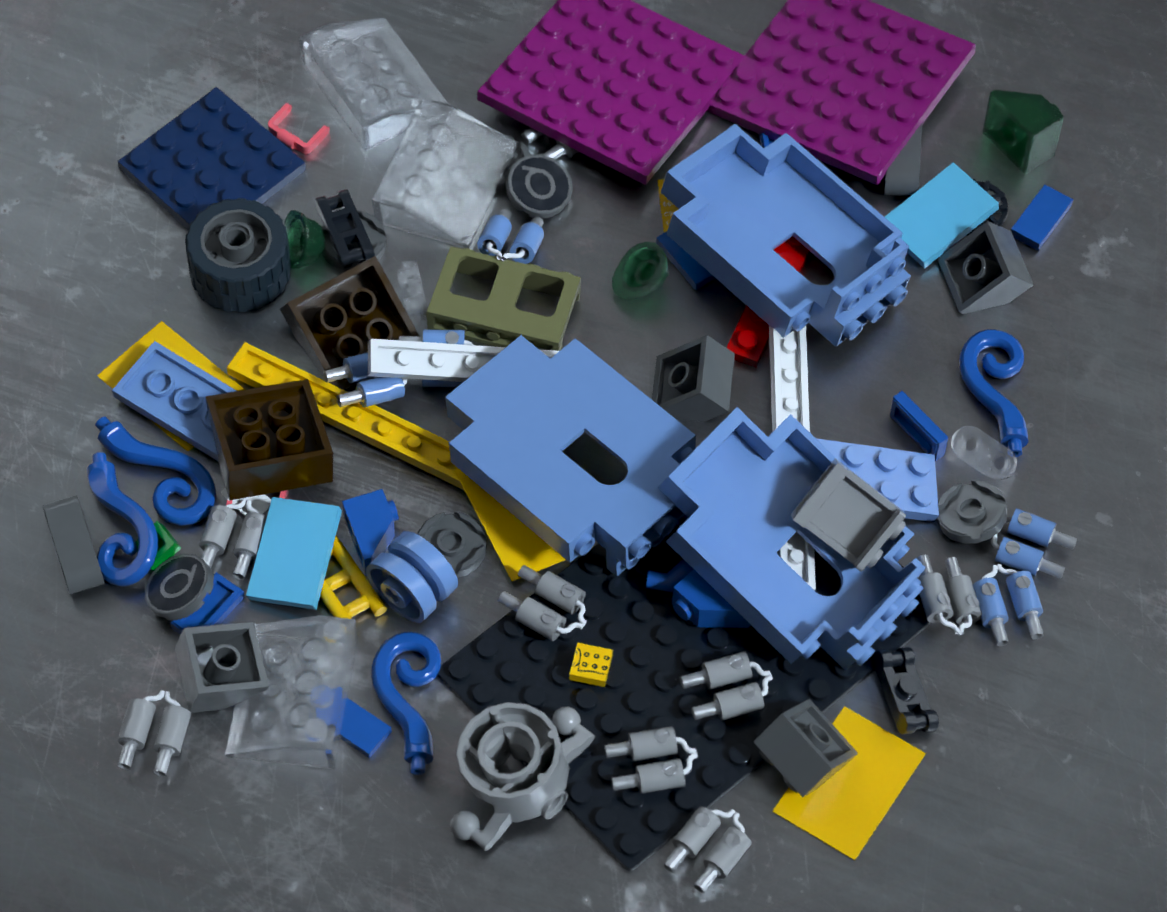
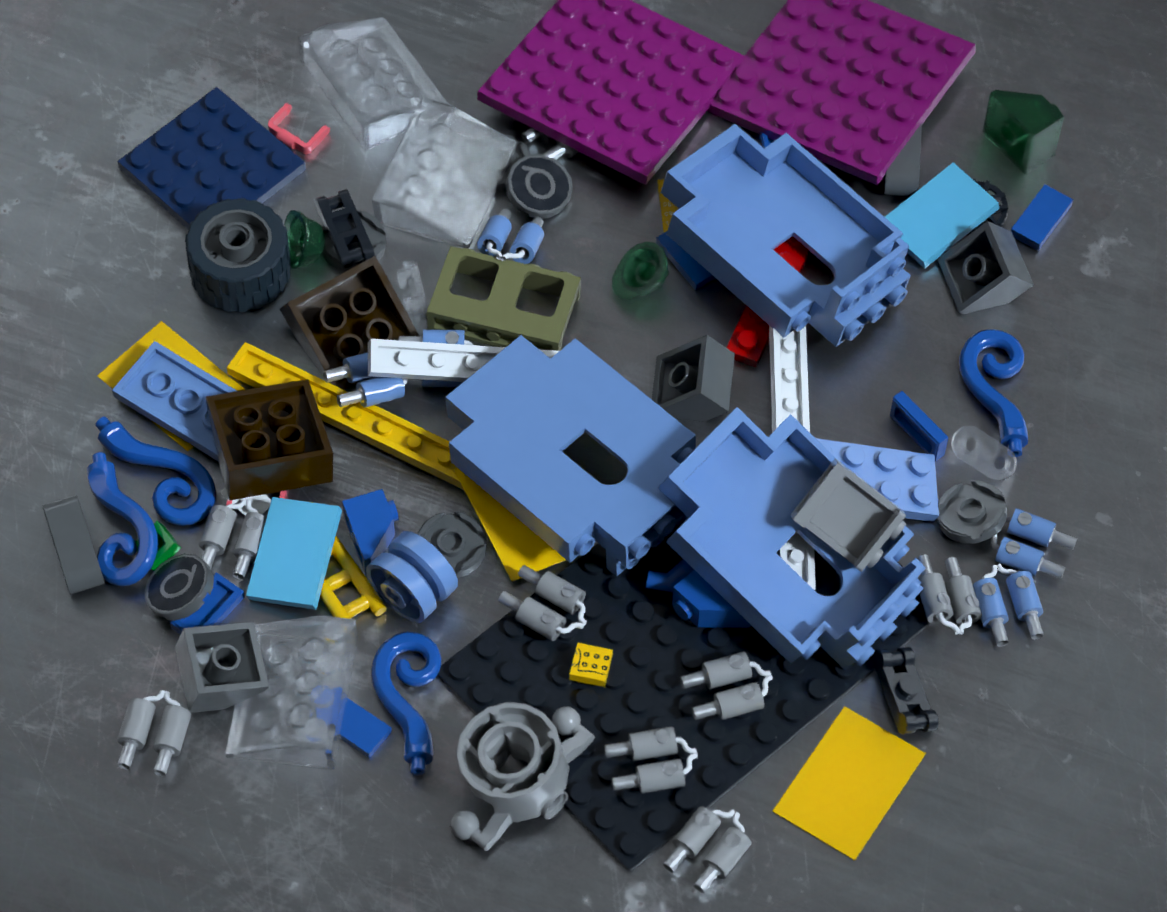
dark grey slope [754,699,858,797] -> none

